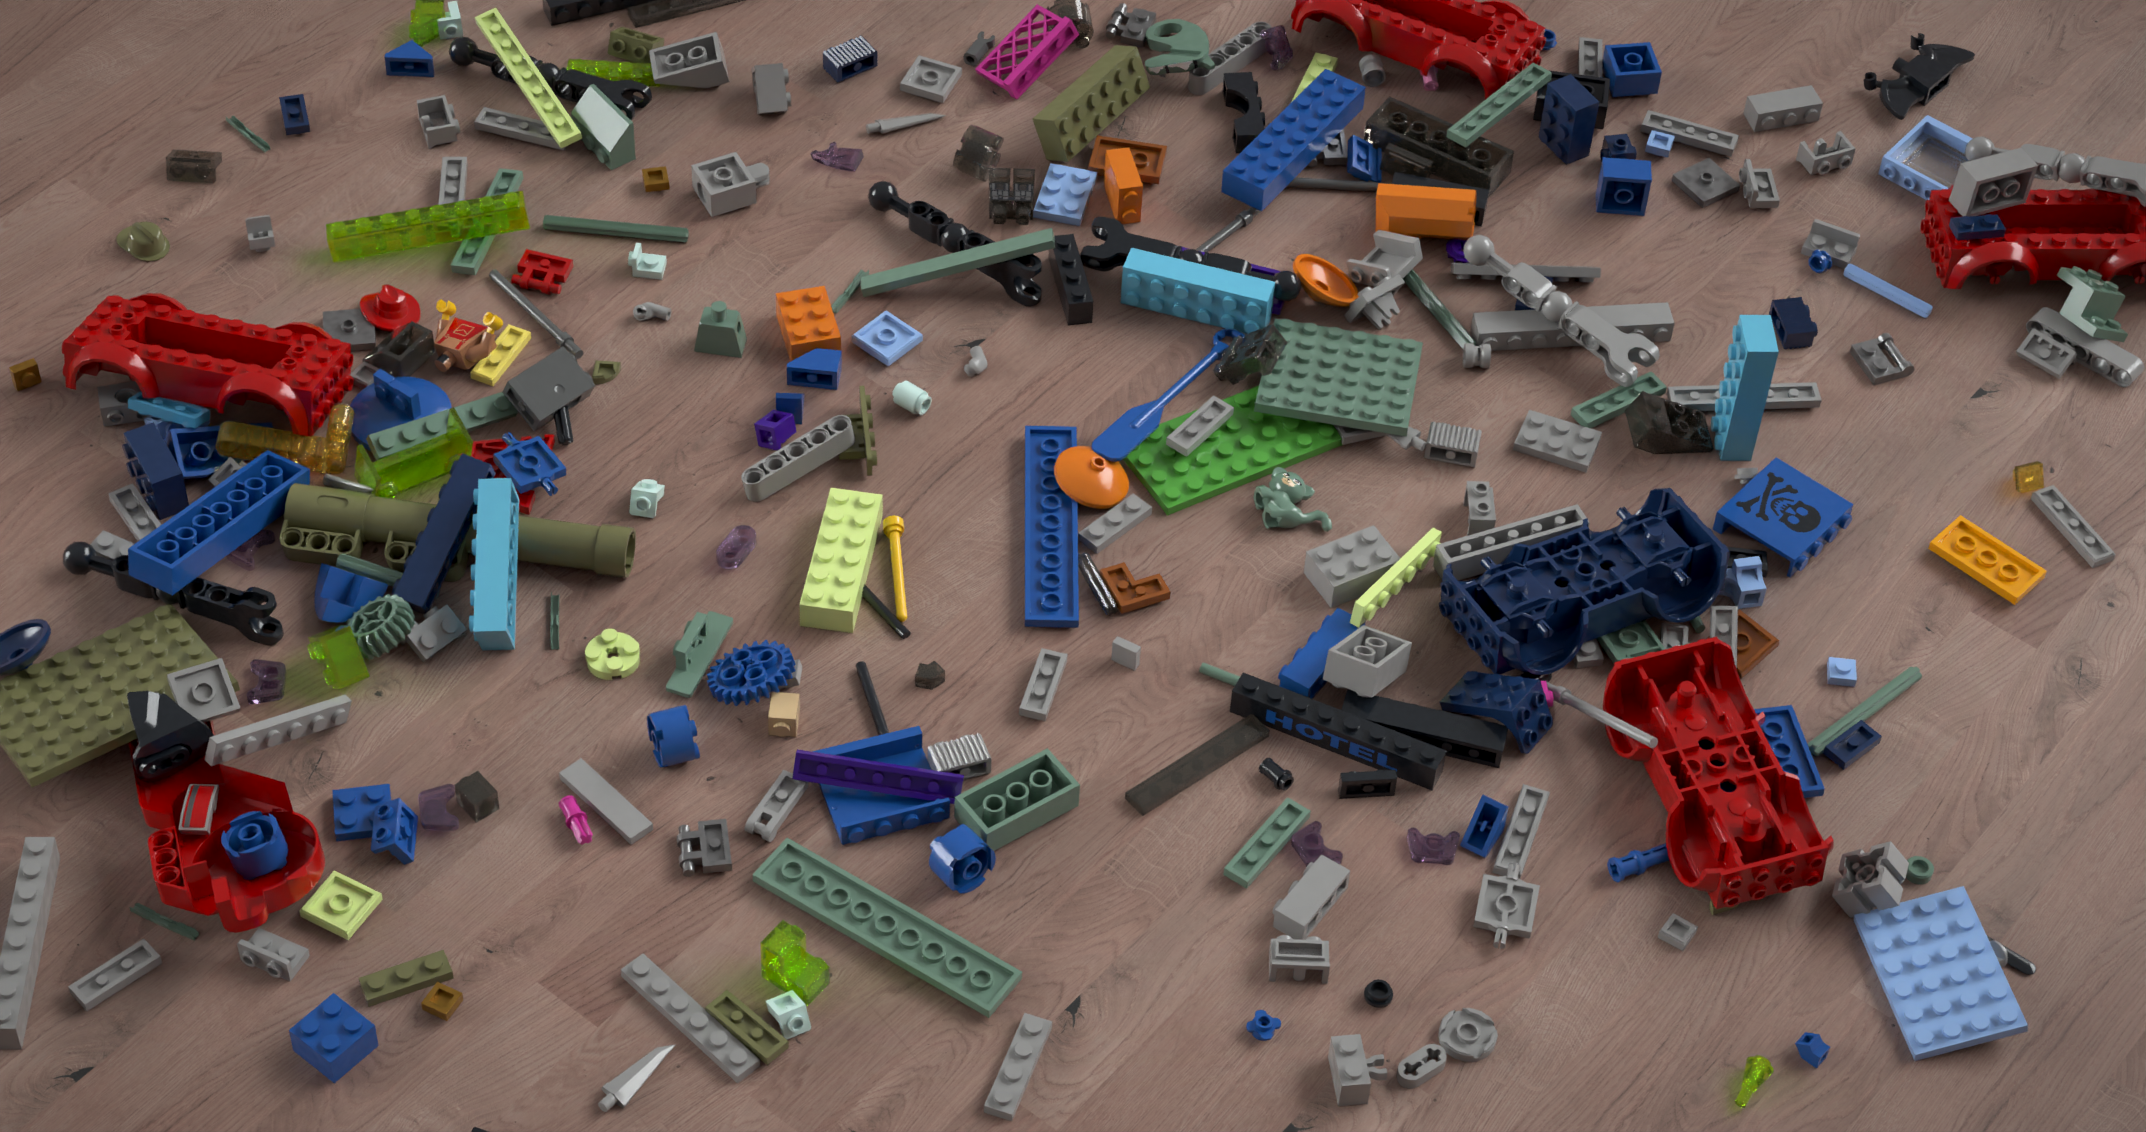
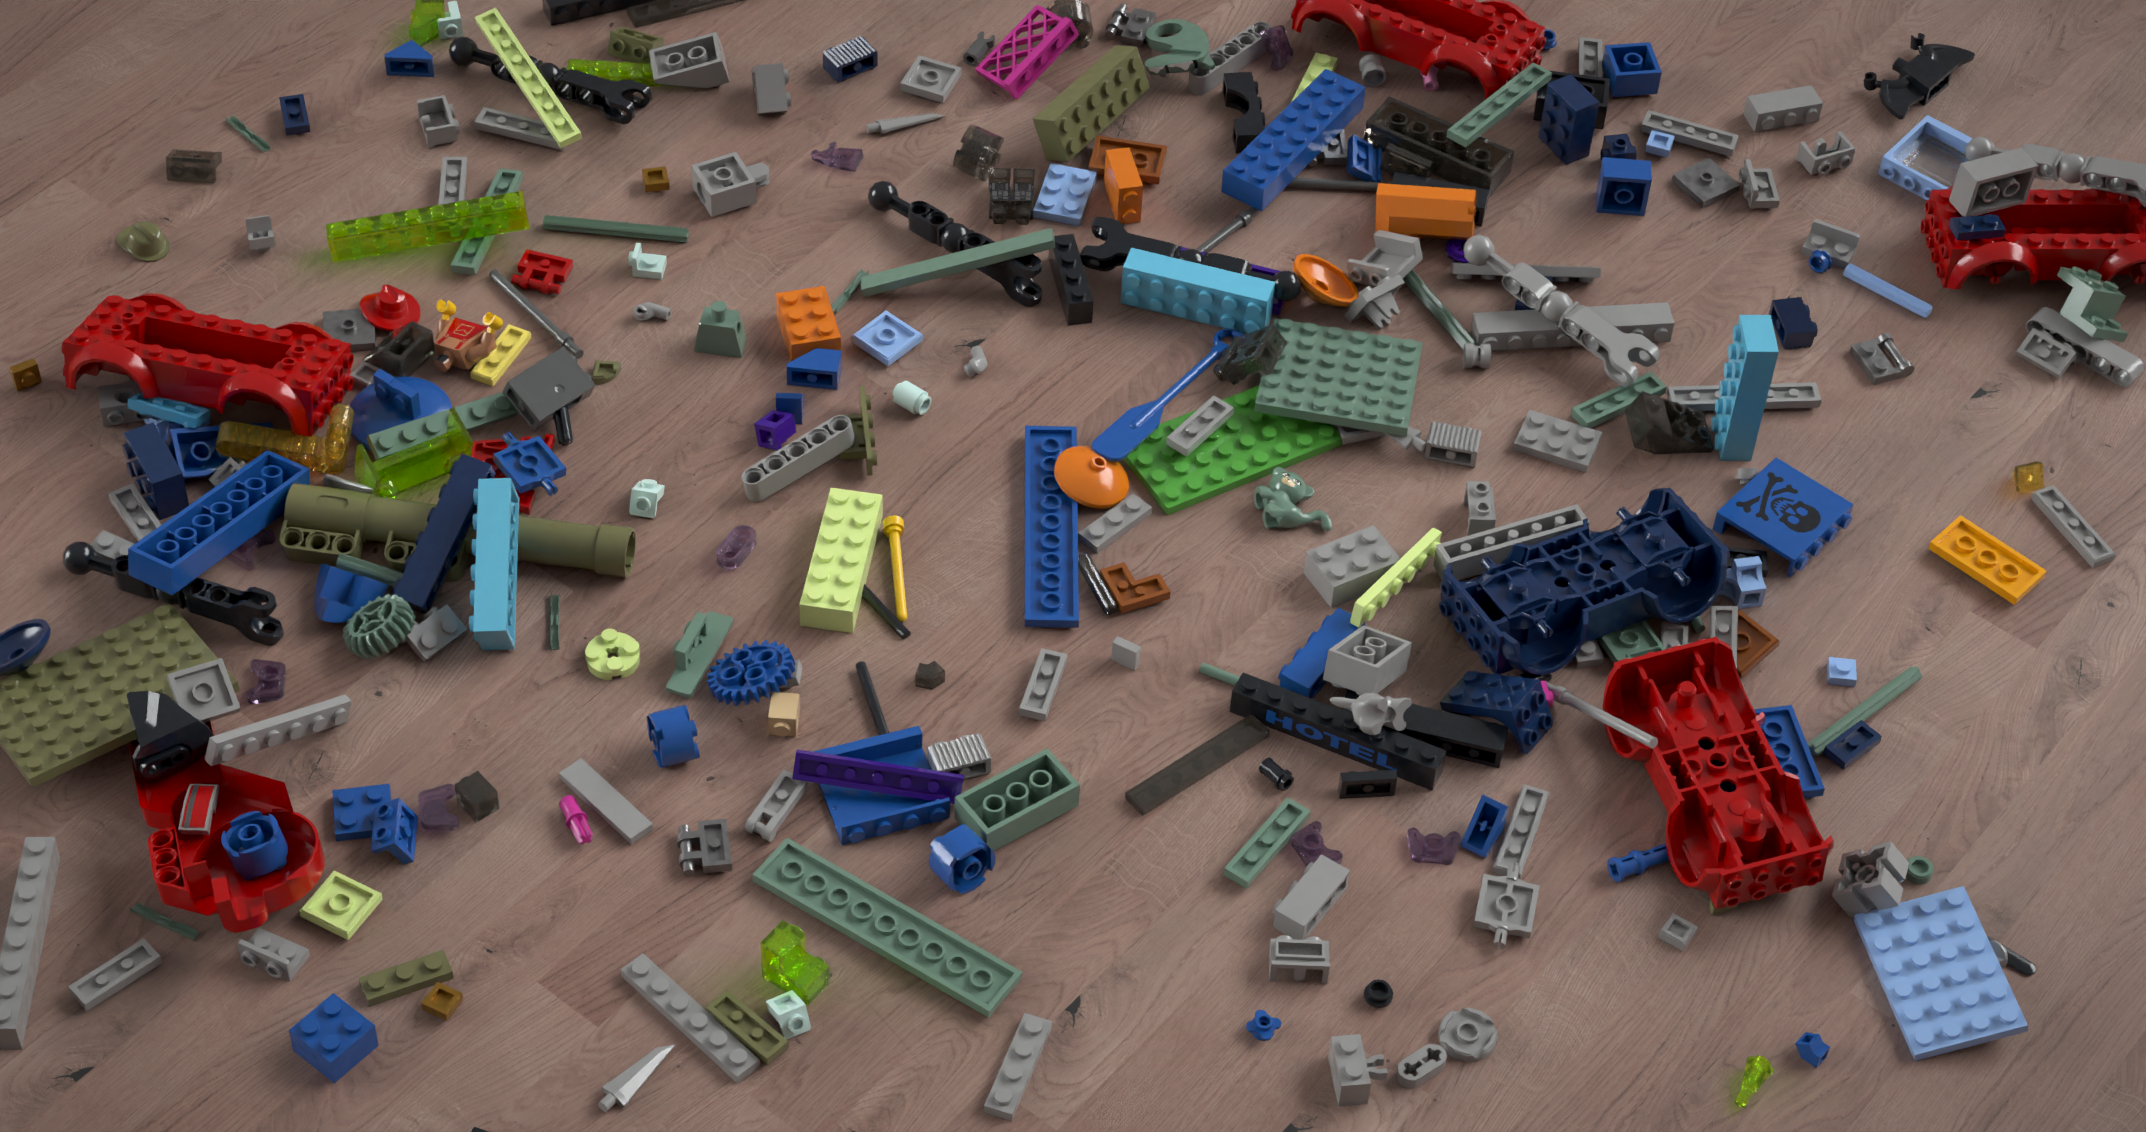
clear neon green brick [307,625,370,689] -> none
sand green slope [571,84,636,170] -> none
none -> light grey animal [1330,693,1412,735]

